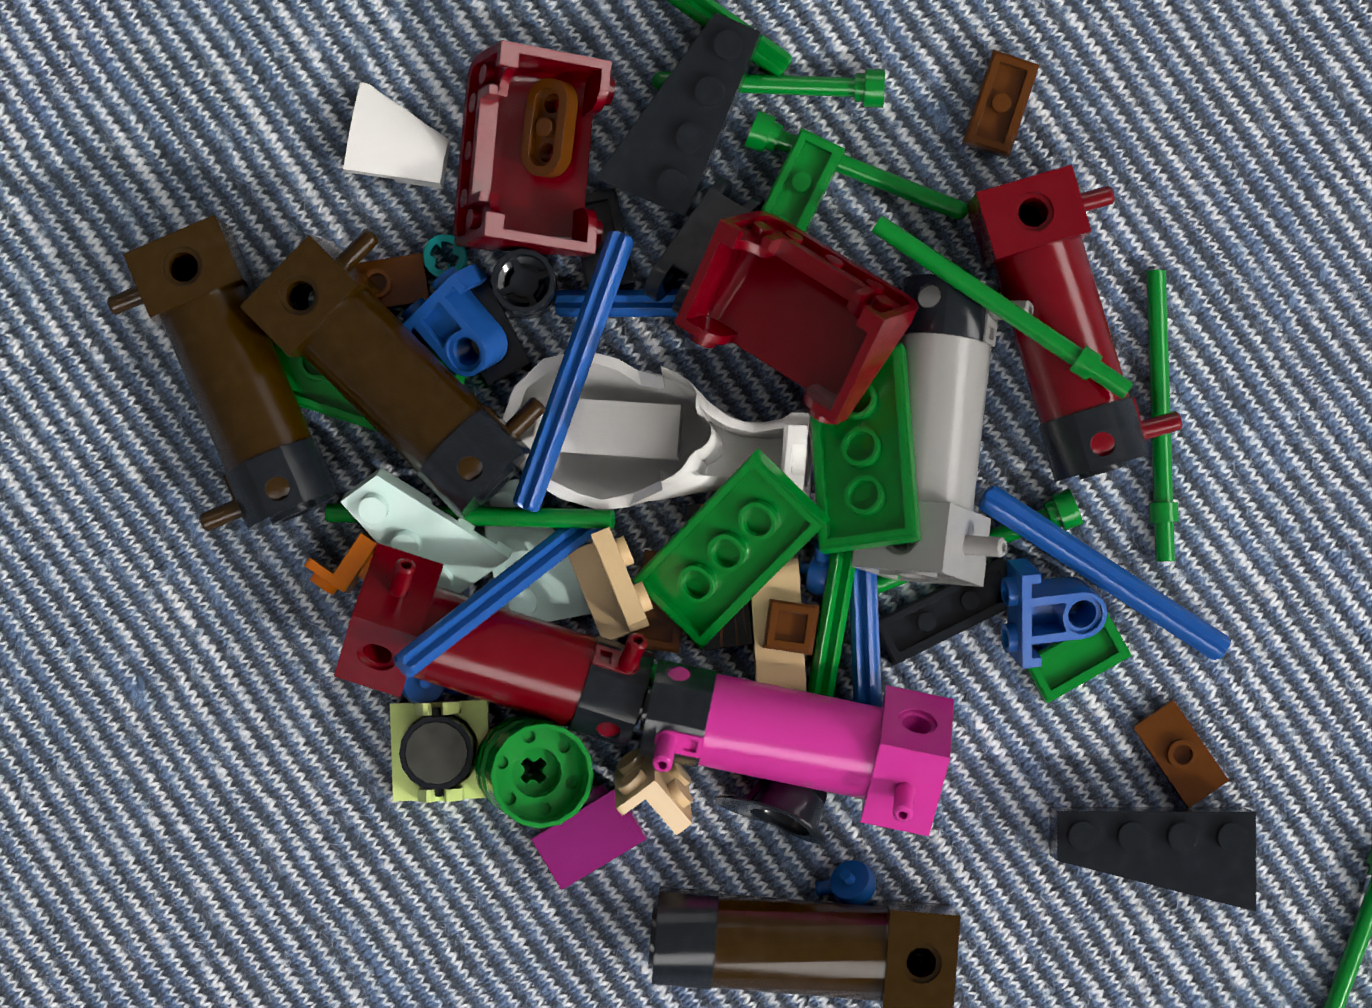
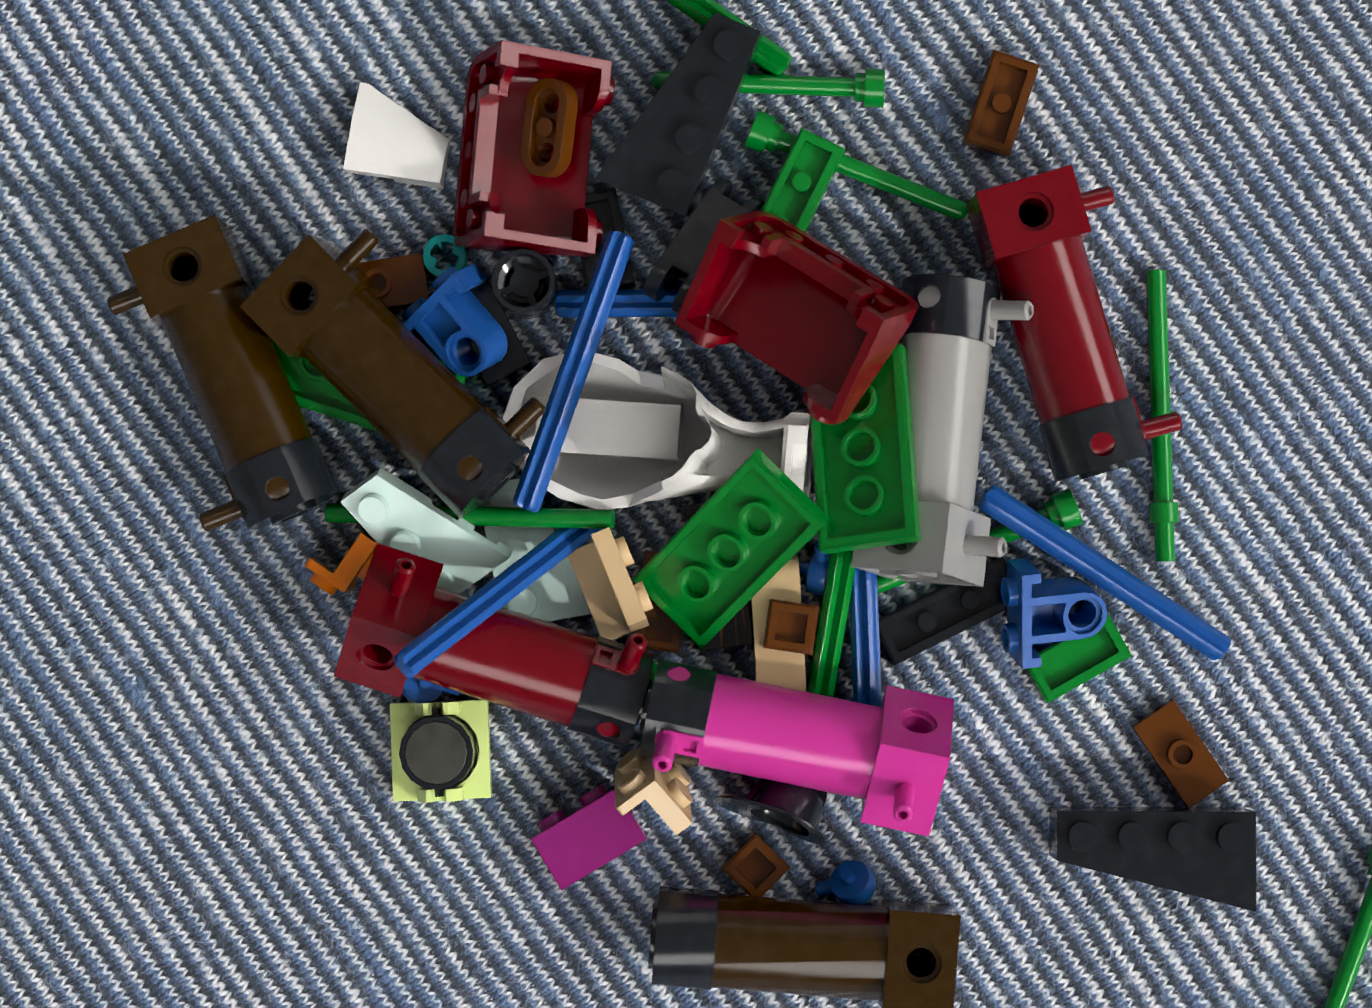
green wheel [474,714,594,829] -> none
green bar [871,215,1133,399] -> none
none -> reddish brown tile [721,832,790,897]

